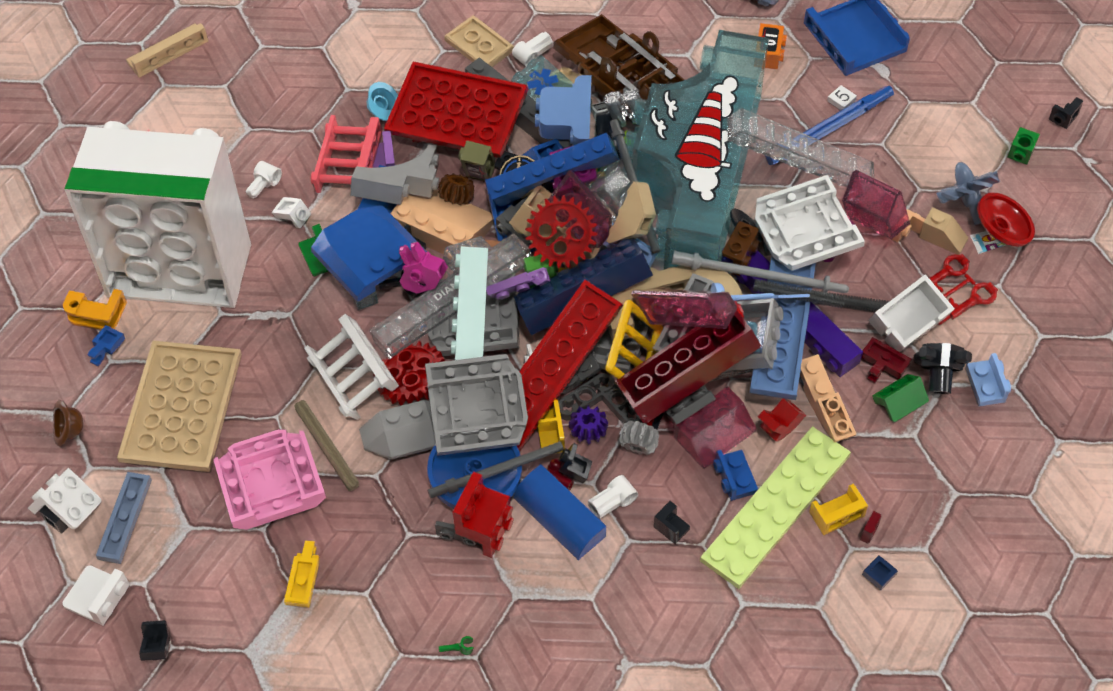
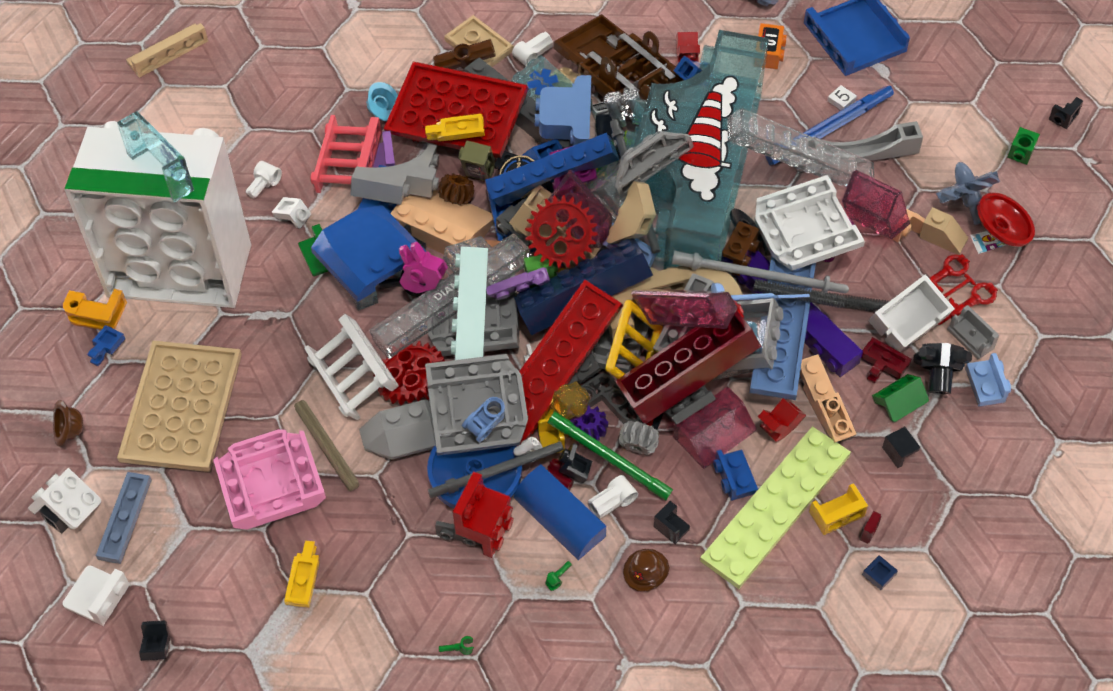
none -> clear light blue panel [117,111,194,202]
none -> yellow hinge [425,114,485,141]
none -> reddish brown piece [433,39,496,69]
none -> medium blue piece [462,397,505,443]
none -> white plate [513,437,543,462]
none -> green hand [545,561,572,591]
none -> green piece [547,411,673,501]
none -> clear yellow brick [550,381,590,420]
none -> light grey wedge [615,131,694,198]
none -> reddish brown hat [623,549,670,592]
none -> blue leg [673,56,710,85]
none -> red brick [676,32,700,63]
none -> light grey arch [792,121,923,172]
none -> black panel [882,426,920,468]
none -> light grey hinge [947,305,999,360]

